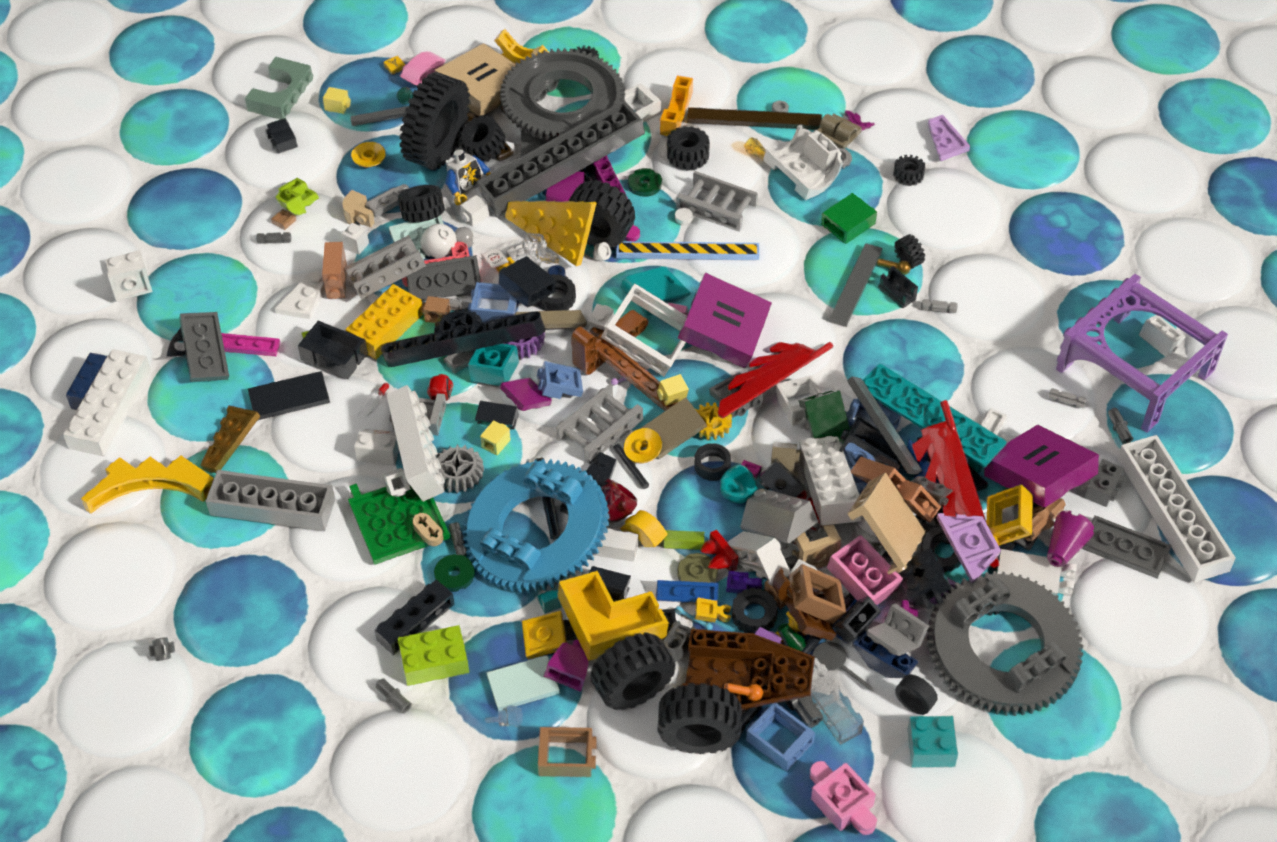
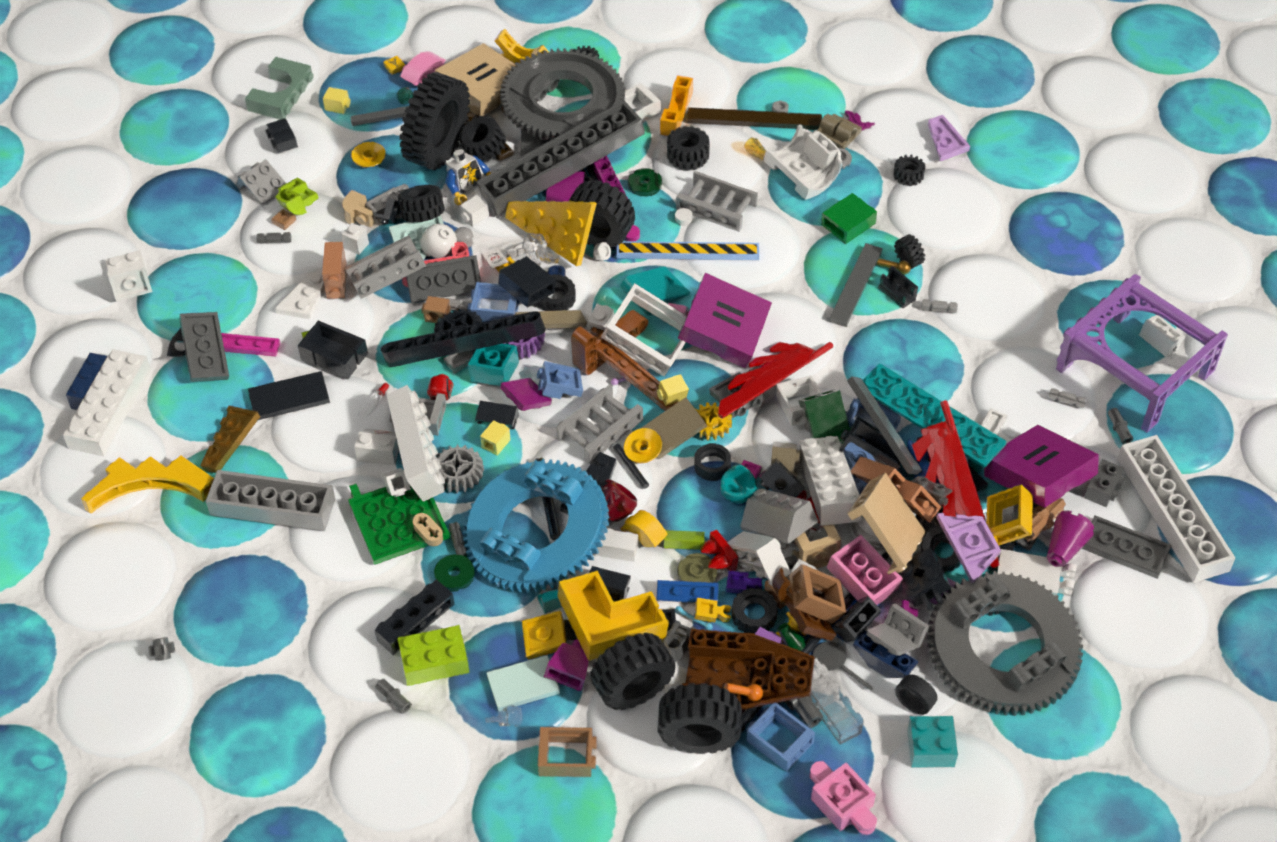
yellow brick [345,284,423,360] -> none
none -> light grey bracket [236,159,286,204]
none -> black bracket [374,198,400,225]

